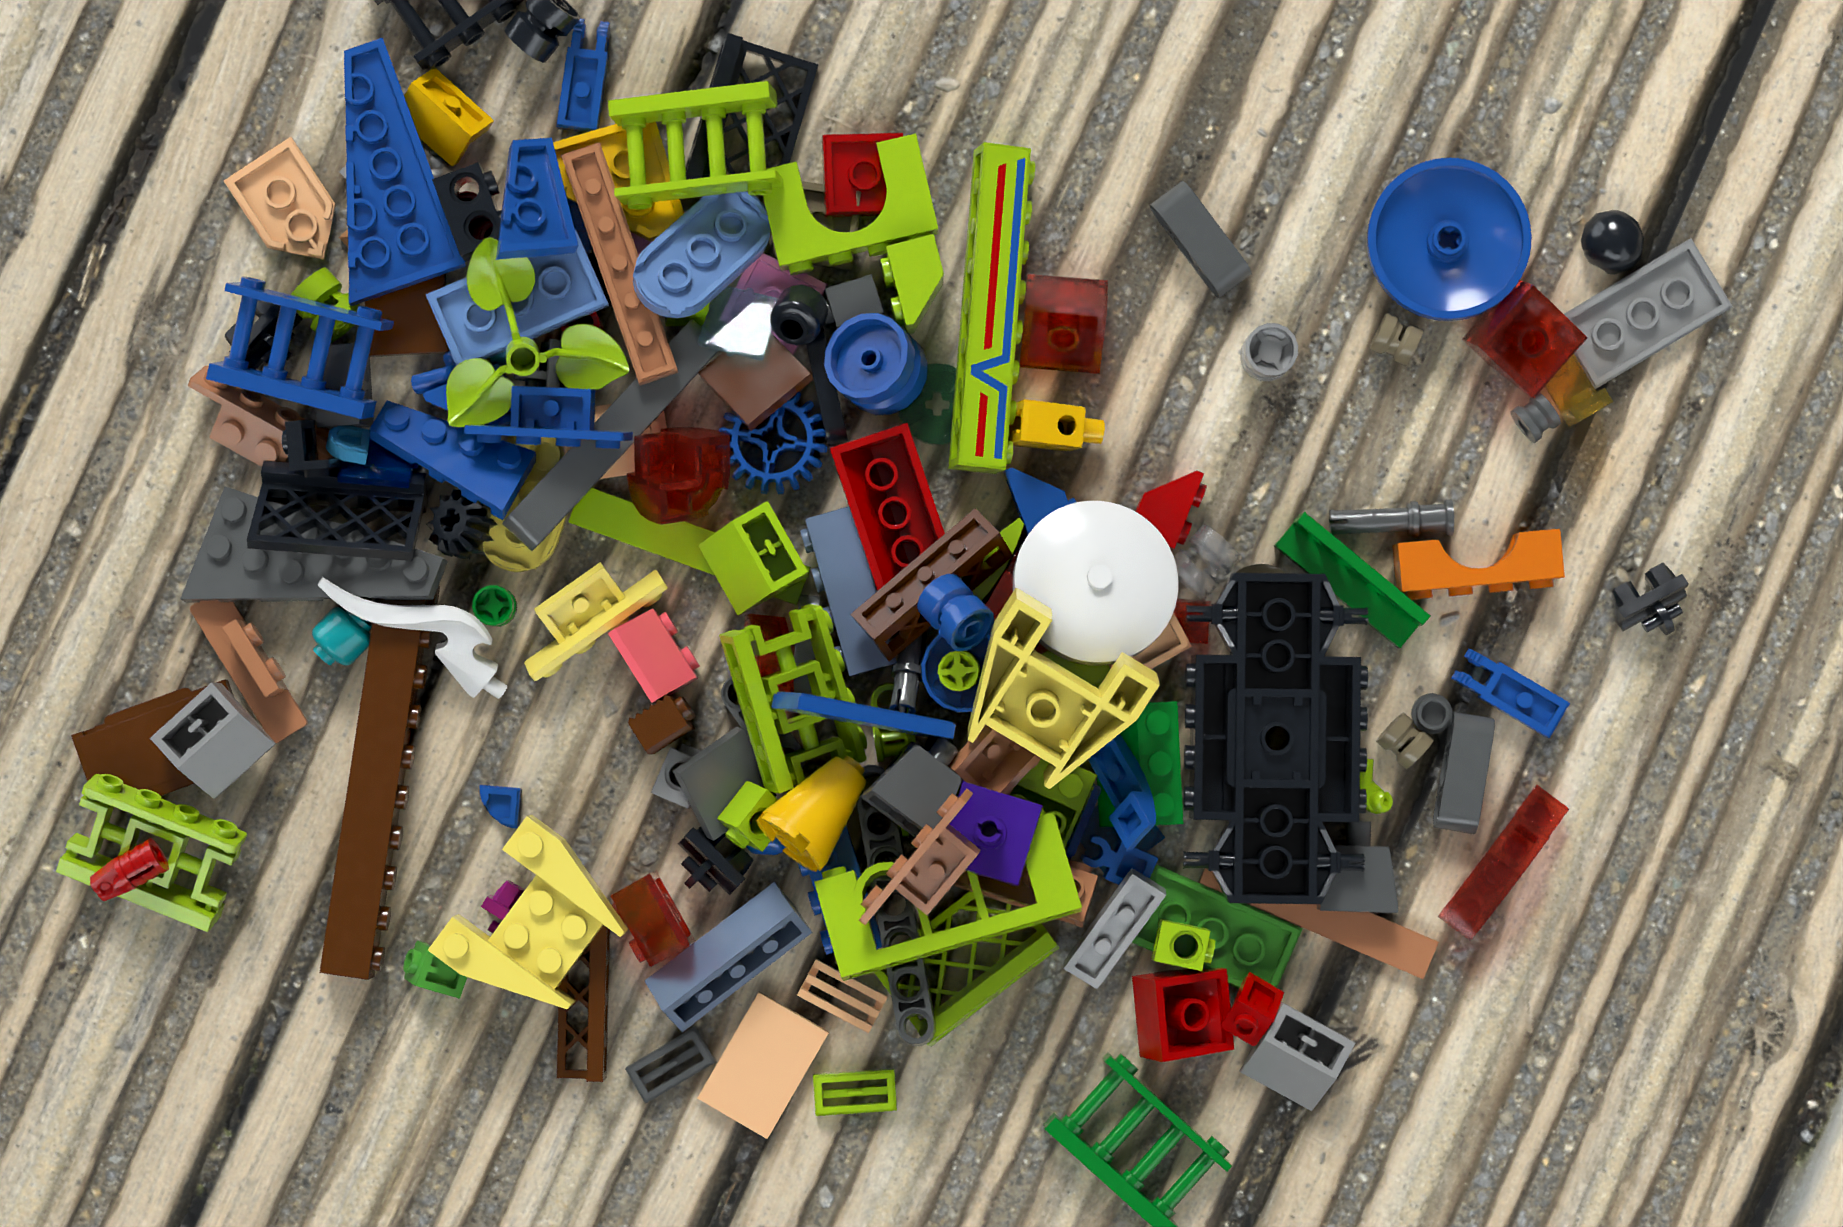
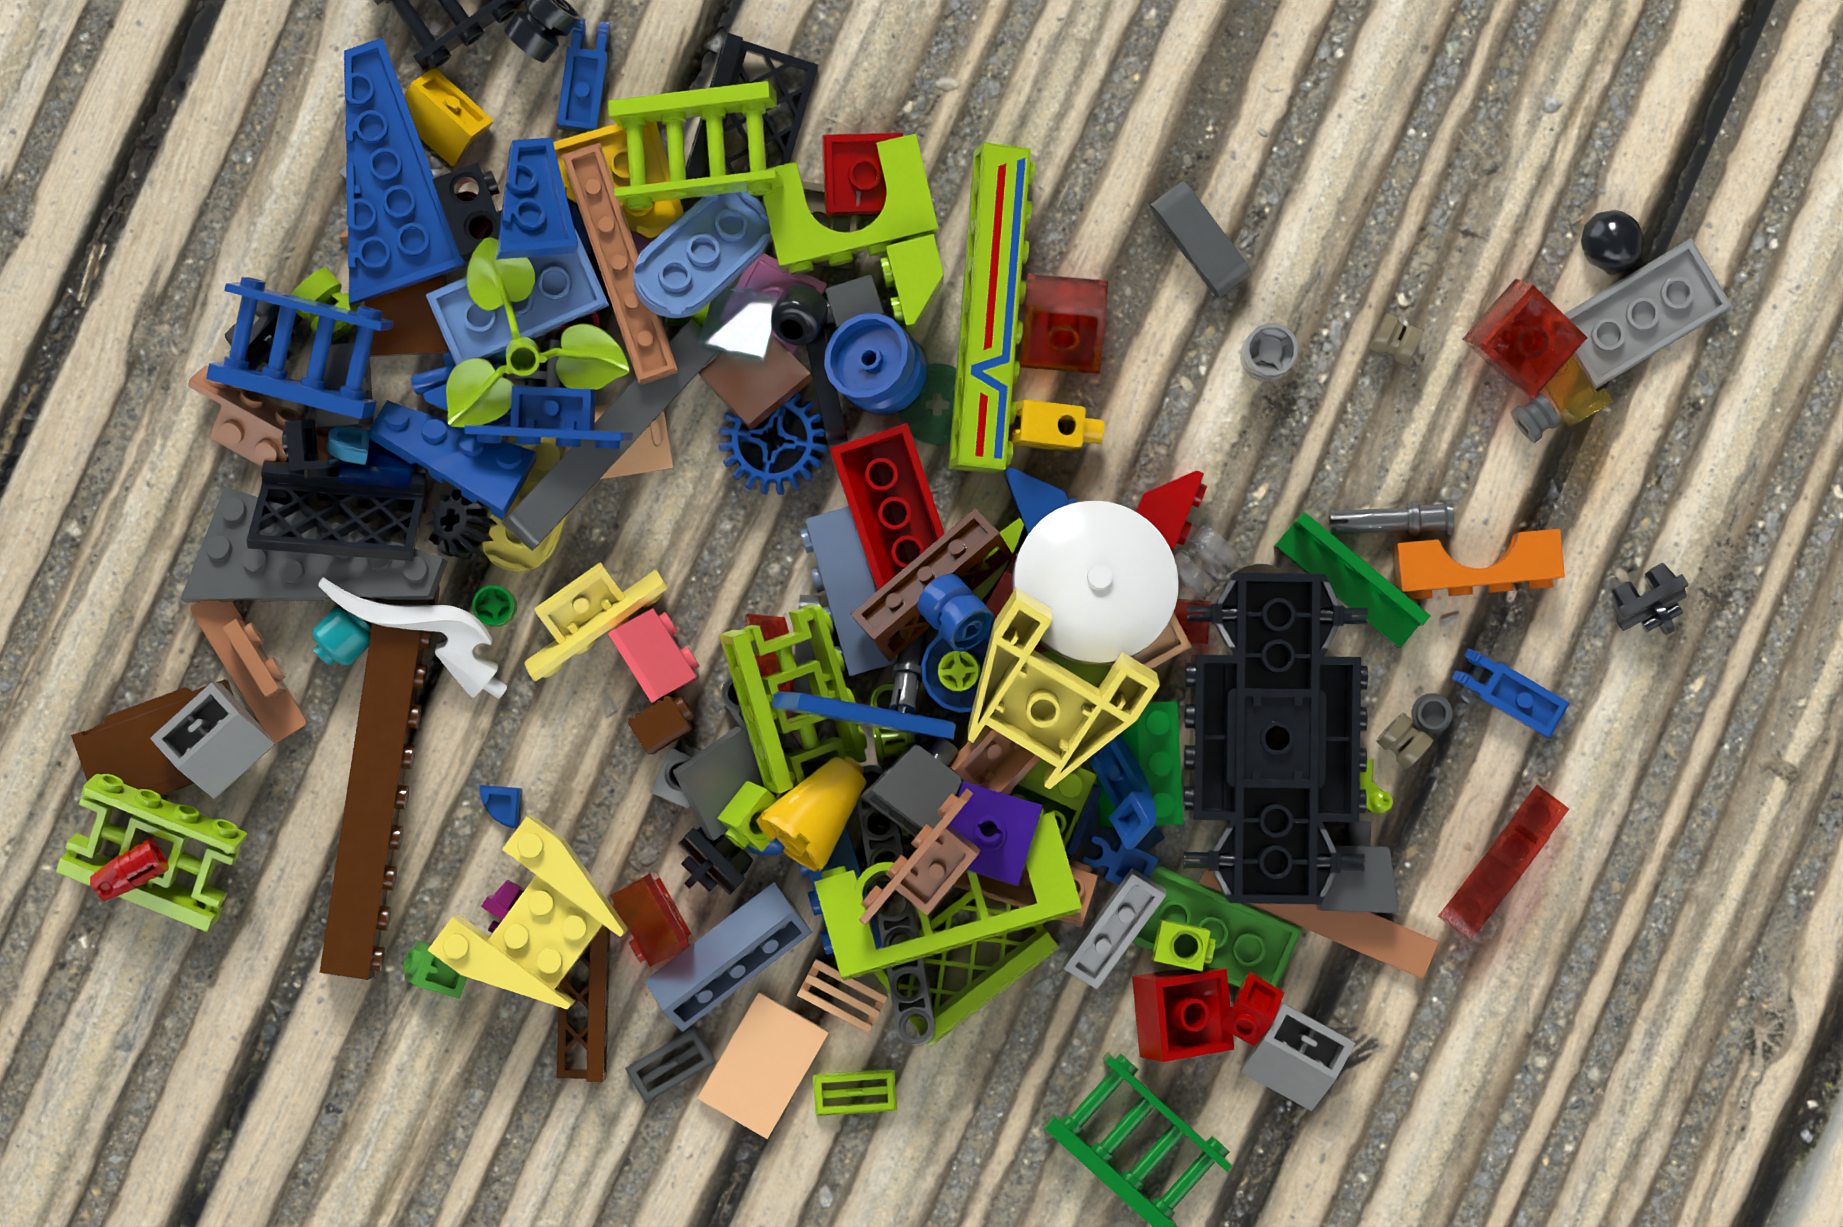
light nougat tile [224,137,336,260] -> none
lime tile [568,488,811,605] -> none
clear red brick [627,427,730,525] -> none
lime slope [698,501,809,616] -> none
blue dish [1367,158,1532,321] -> none
dark grey beam [1433,711,1495,834] -> none

